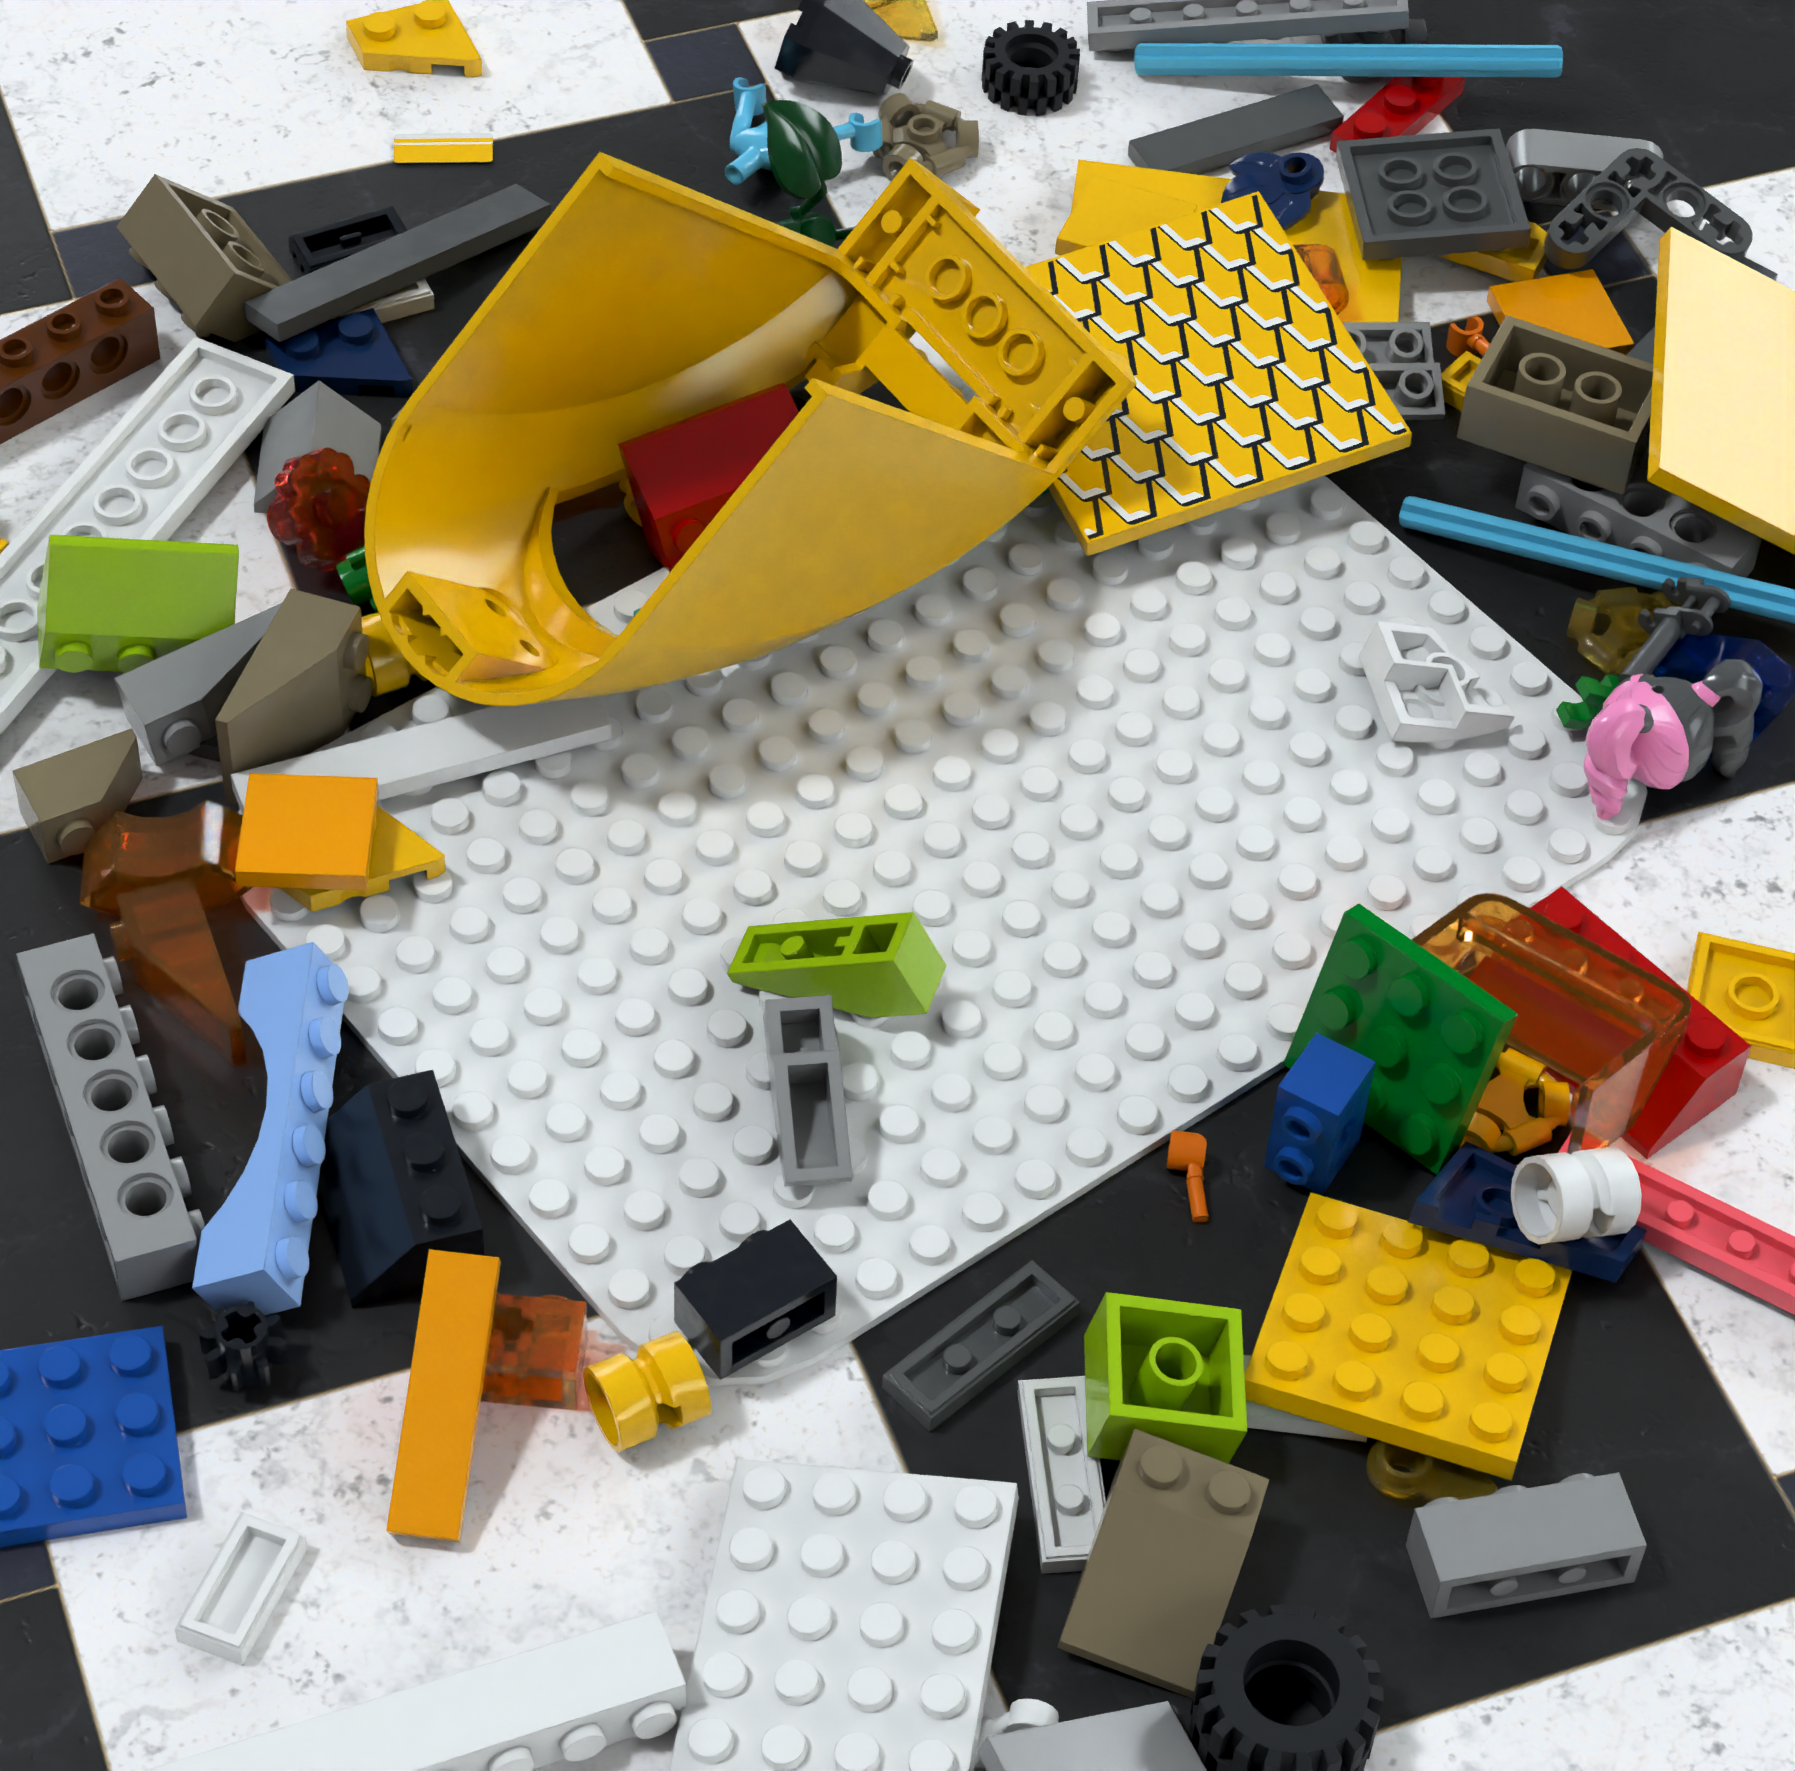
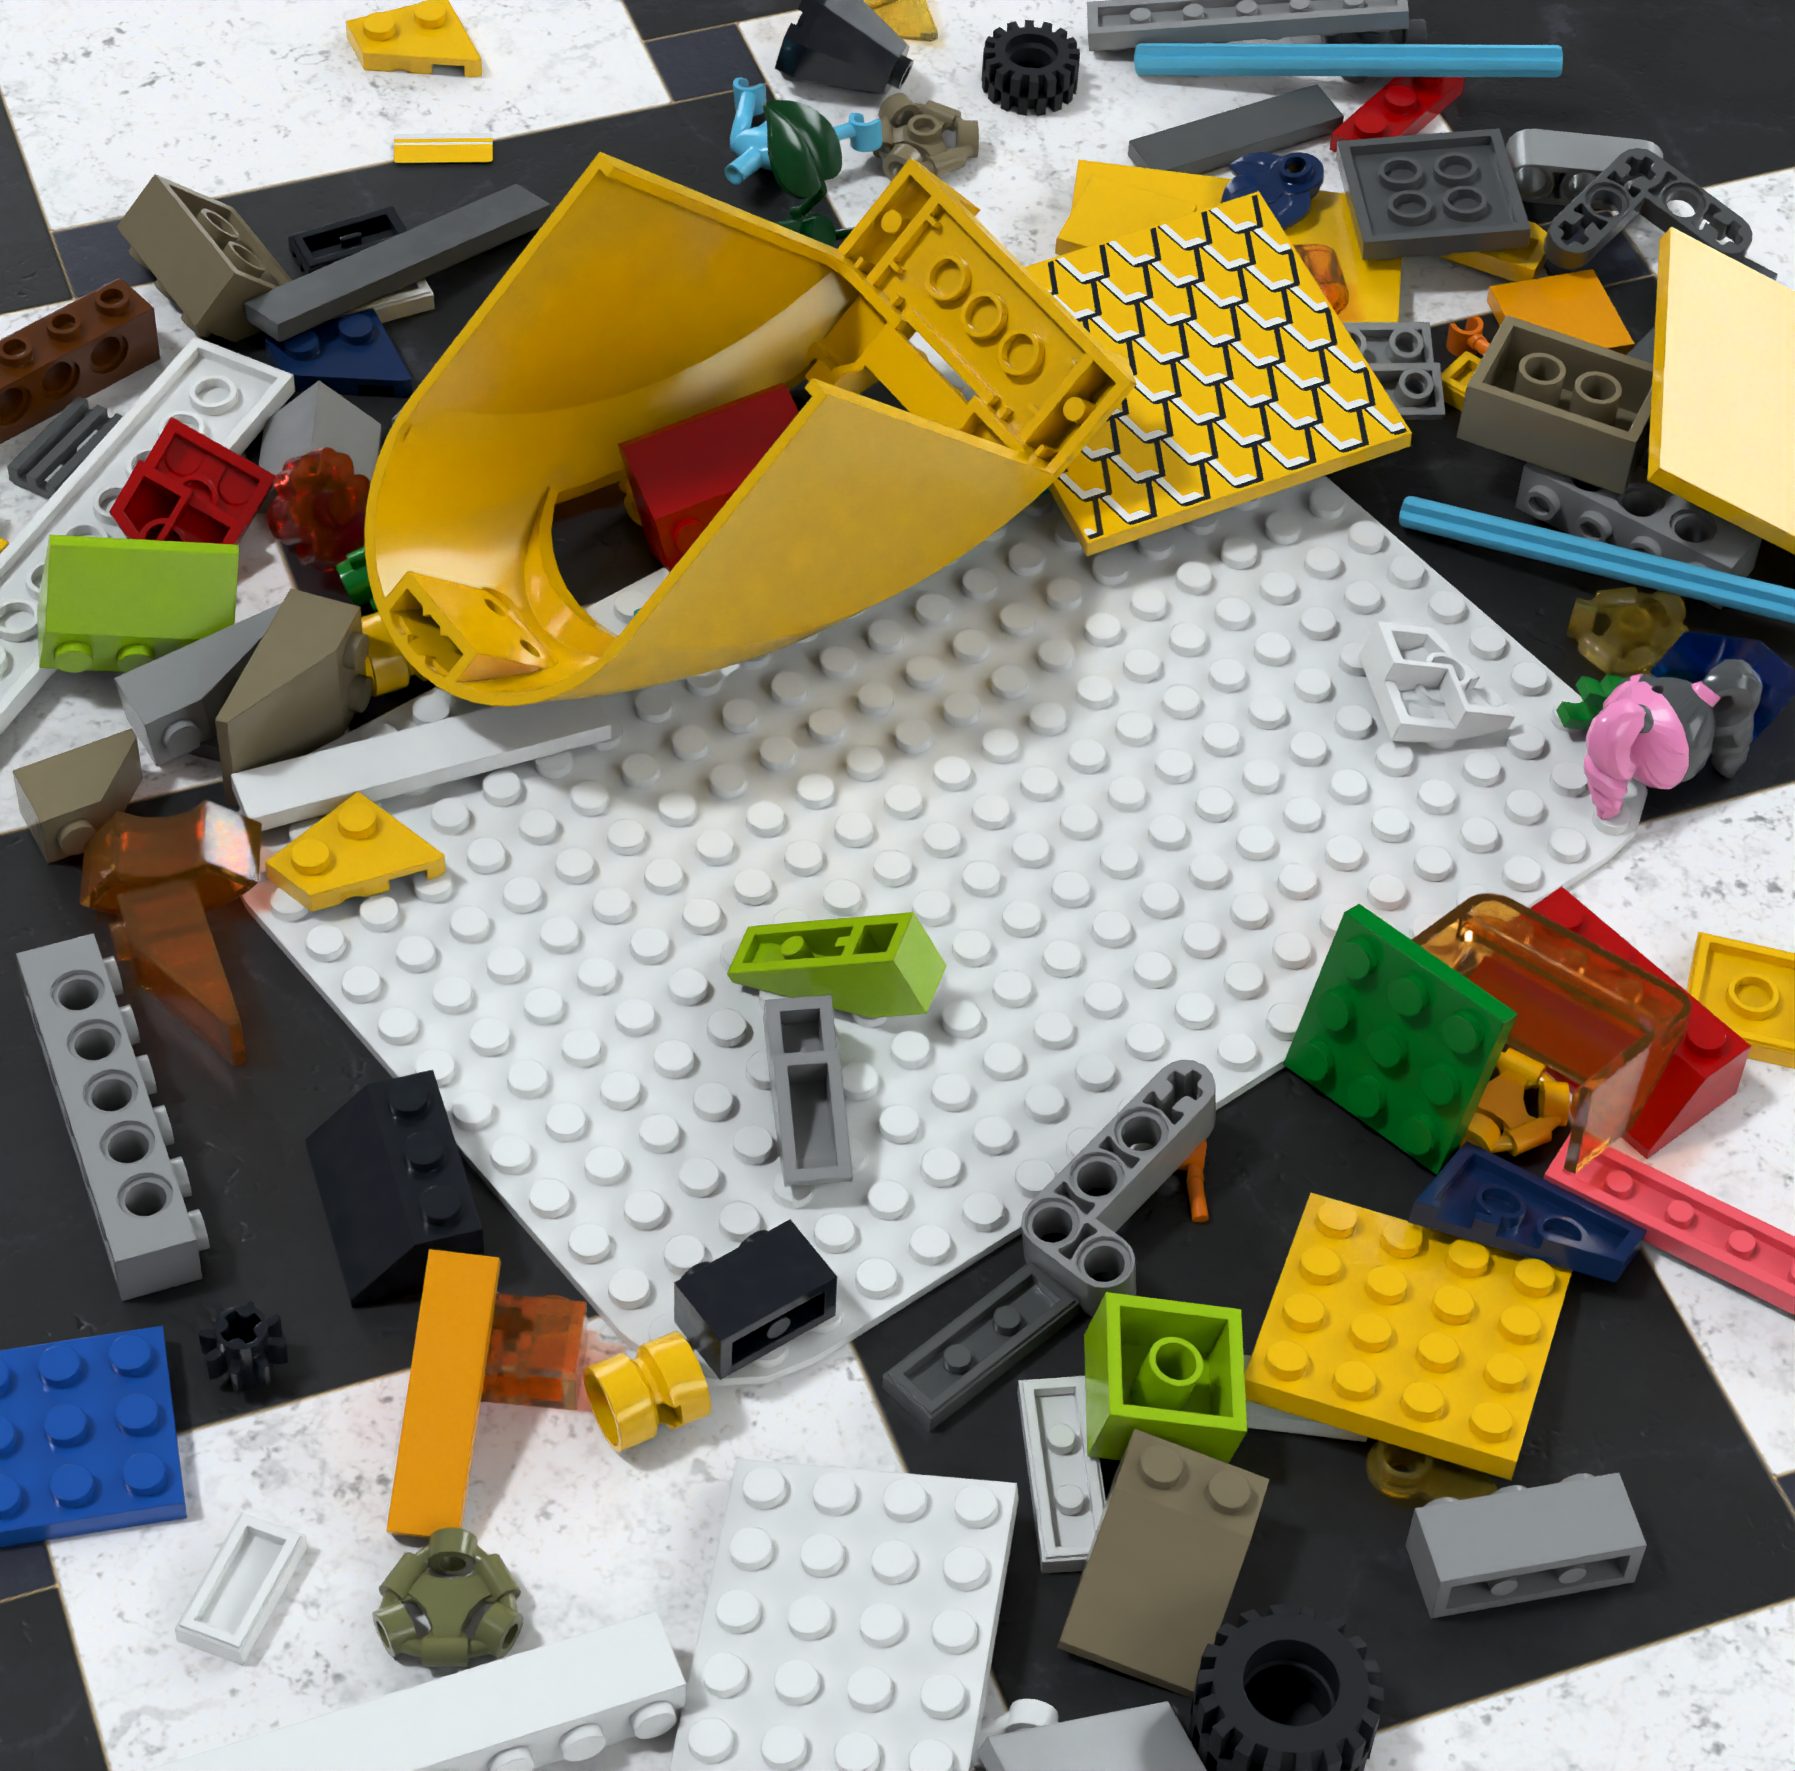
light blue arch [192,942,349,1315] -> none
light orange tile [235,773,379,891] -> none
blue brick [1264,1032,1376,1196] -> none
white wheel [1511,1147,1642,1245] -> none
dark grey piece [1618,576,1731,683] -> none
none -> dark grey tile [7,396,123,499]
none -> red slope [109,417,277,545]
none -> olive piece [372,1528,524,1667]
none -> light grey beam [1021,1060,1216,1317]

